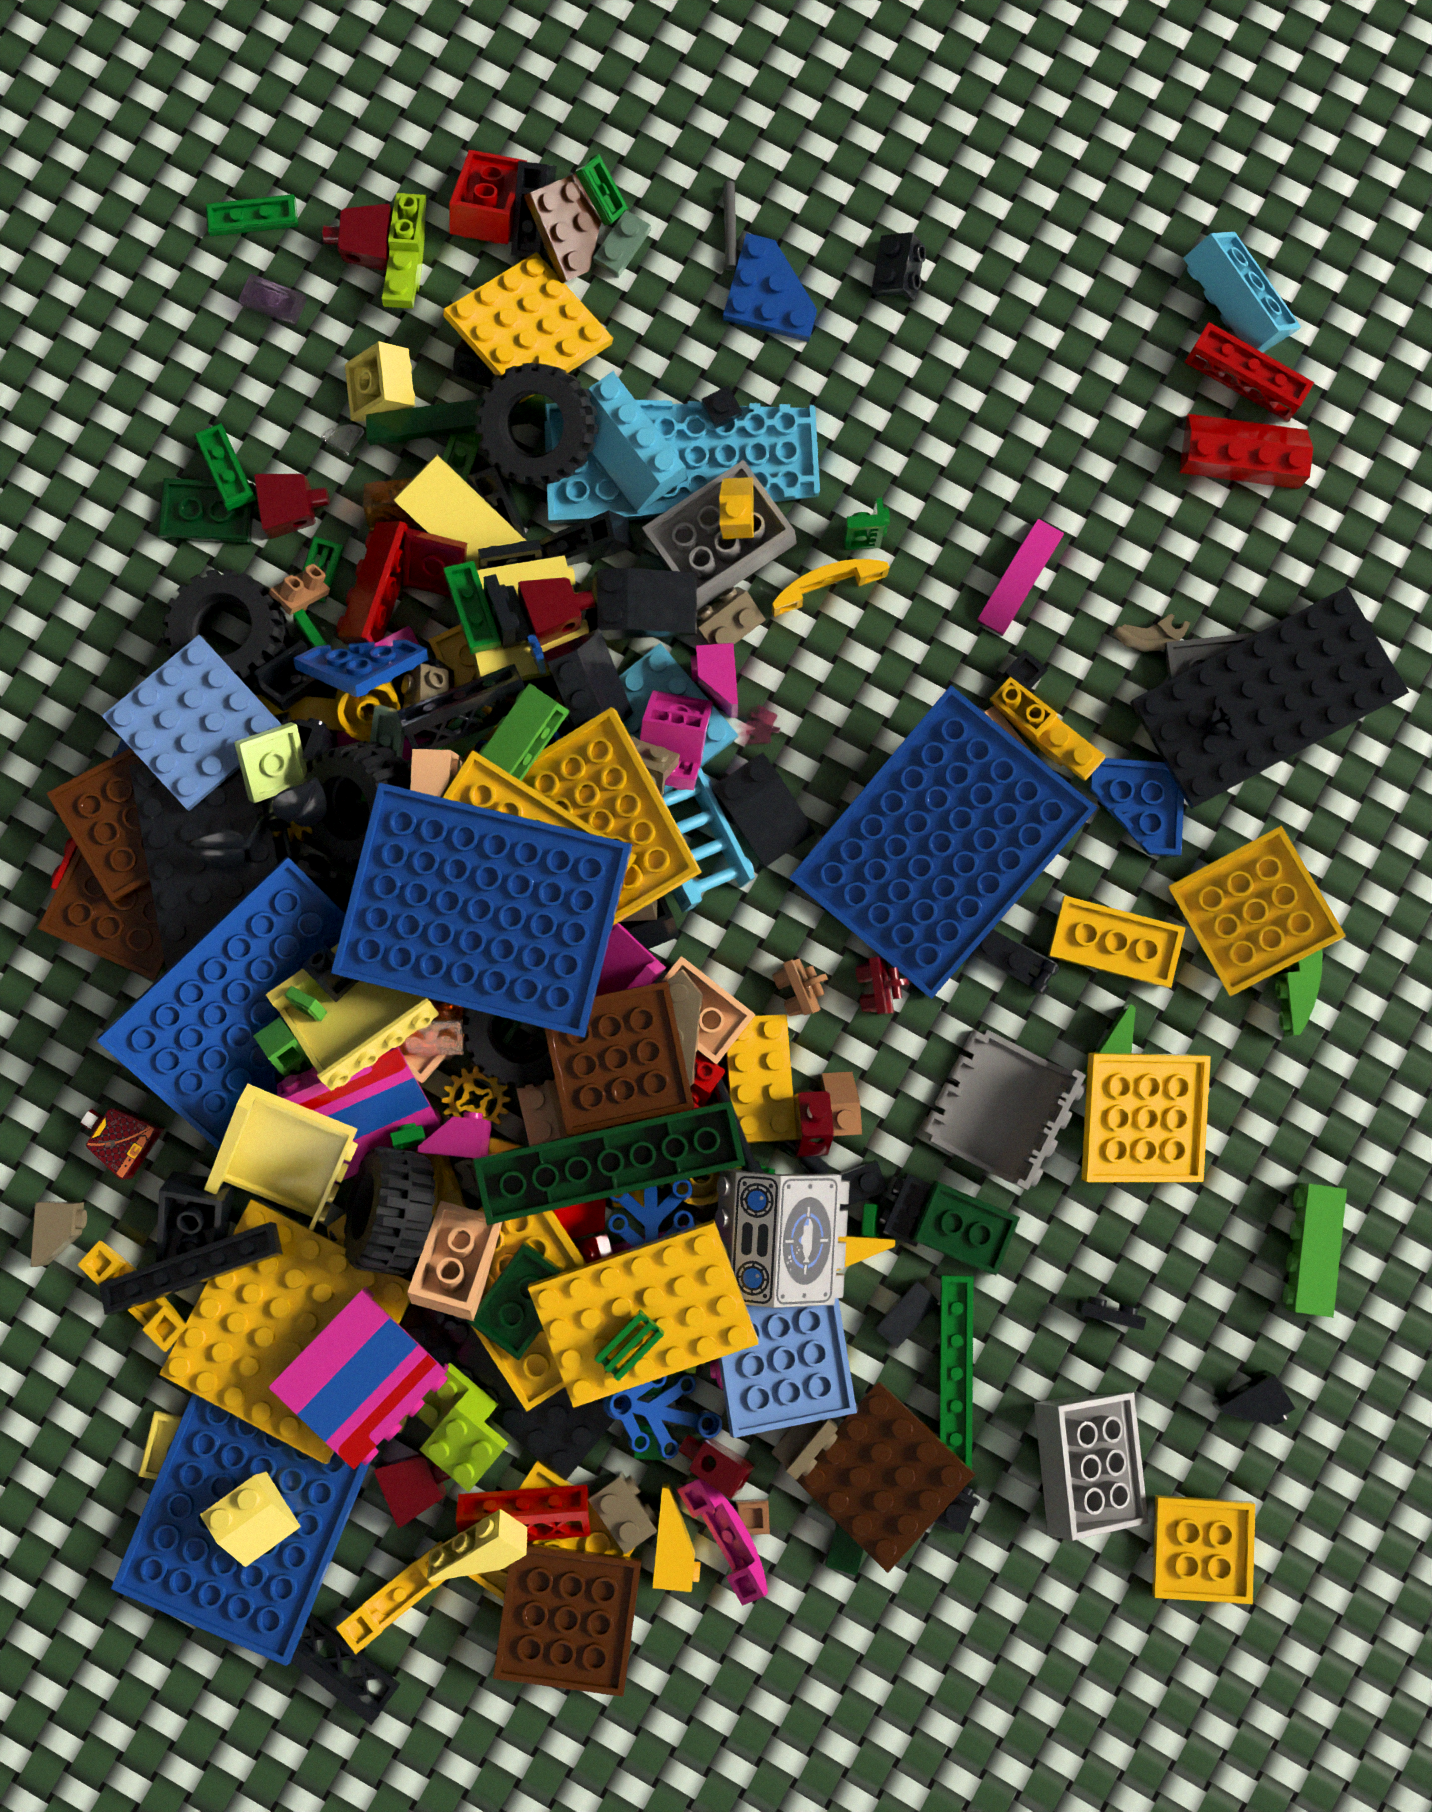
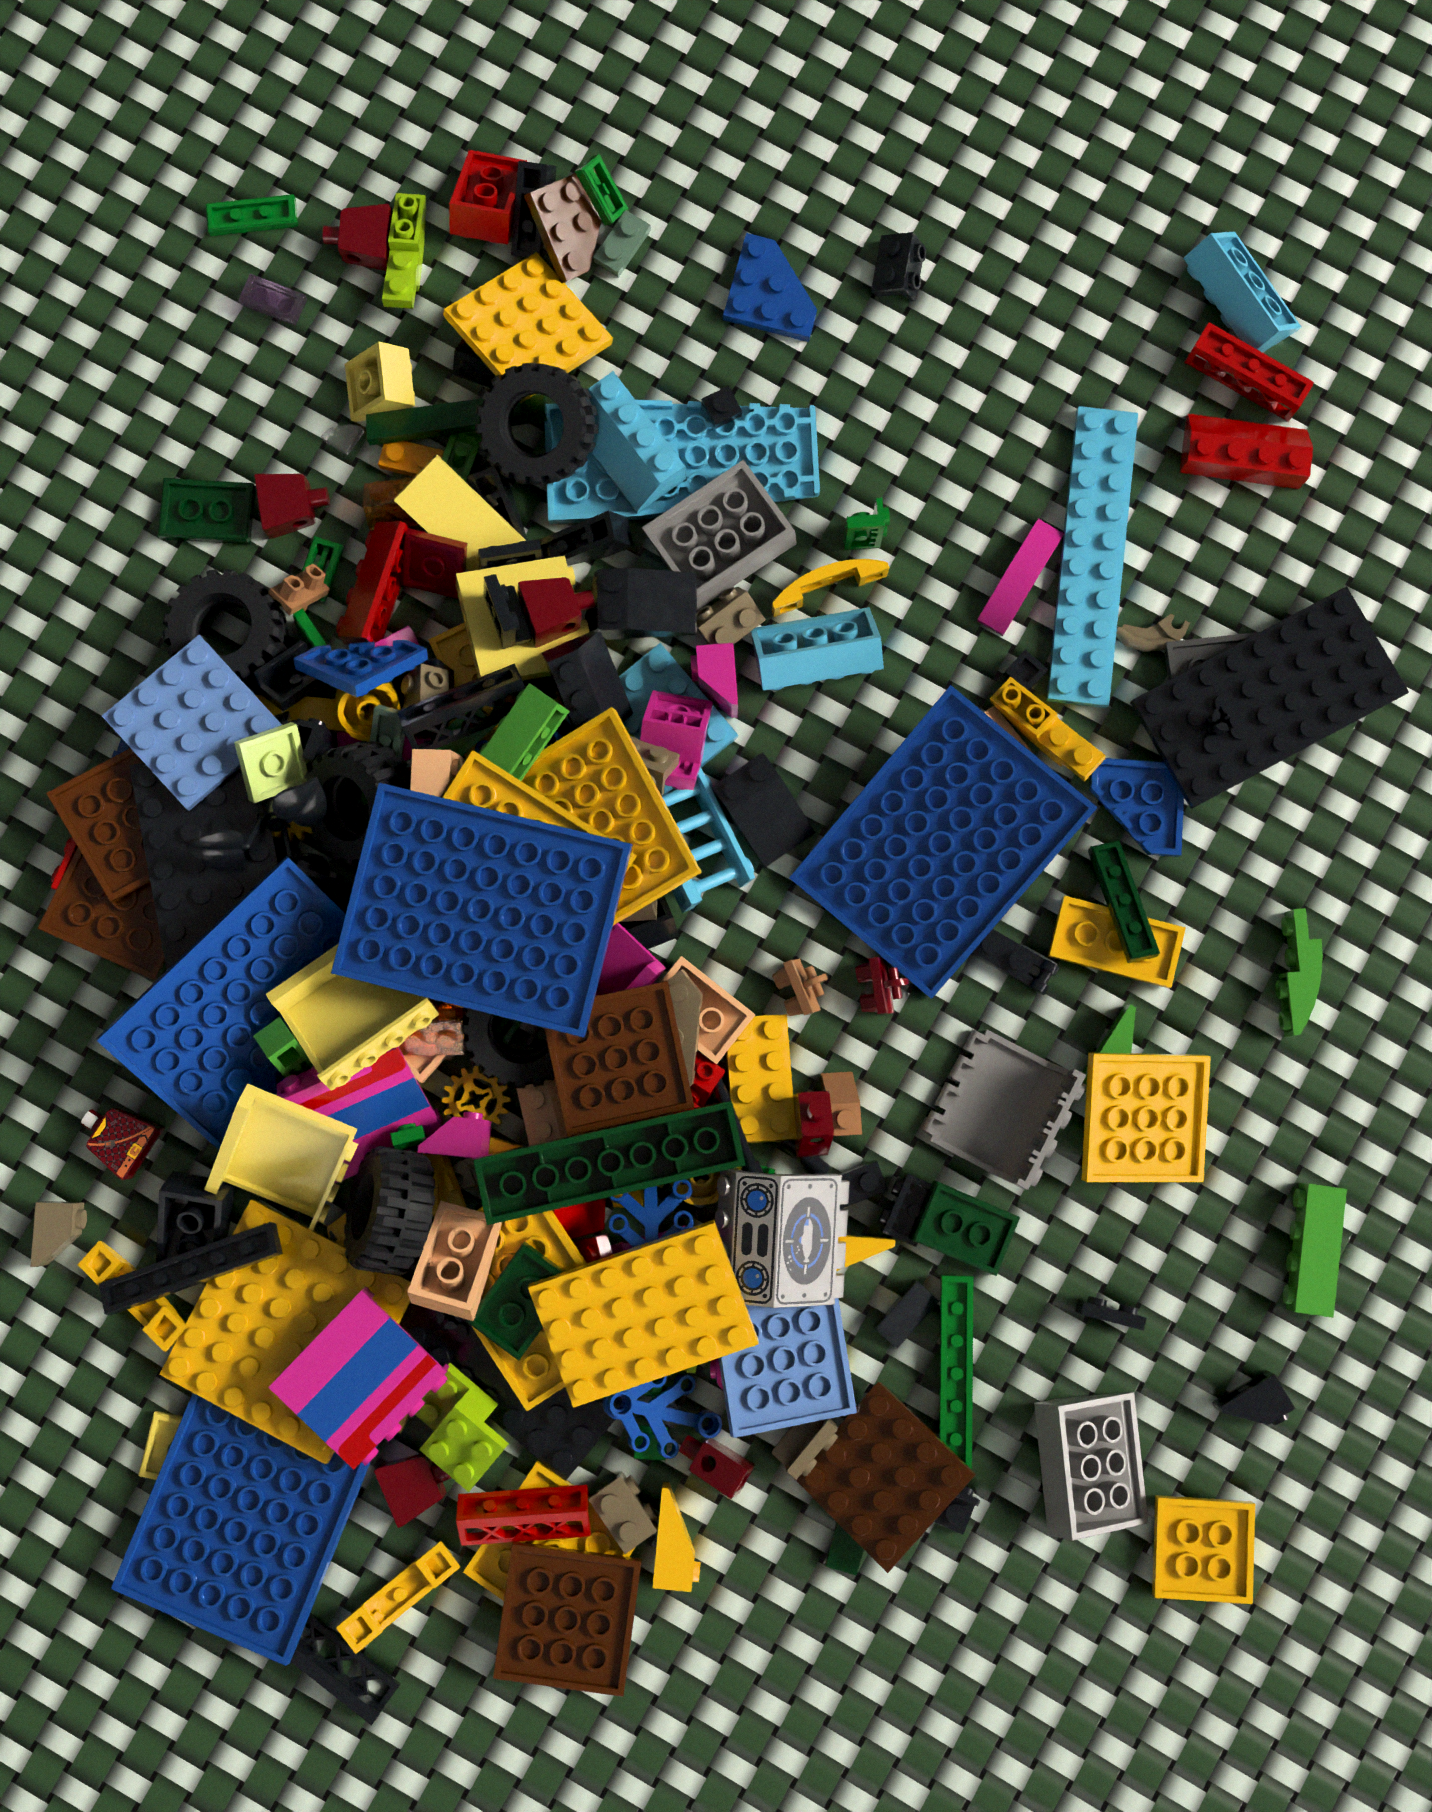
green tile [194,423,256,511] -> none
light yellow slope [200,1471,301,1567] -> none
bright green tile [285,986,327,1021] -> none
black bracket [302,945,359,1002] -> none
light yellow slope [427,1509,527,1582] -> none
green plate [443,560,501,654] -> none
blue piece [527,633,546,675] -> none
green tile [594,1309,664,1381] -> none
dark pink slope [677,1478,768,1606] -> none
yellow slope [719,477,754,539] -> none
dark grey bar [723,181,737,270] -> none
medium nougat tile [736,1499,770,1535] -> none
clear pink piece [746,705,780,745] -> none
green tile [861,1203,882,1237] -> none
yellow plate [1168,826,1346,997] -> none
none -> light orange plate [378,441,444,477]
none -> medium azure slope [751,607,884,691]
none -> medium azure plate [1046,406,1138,708]
none -> dark green tile [1088,840,1160,963]

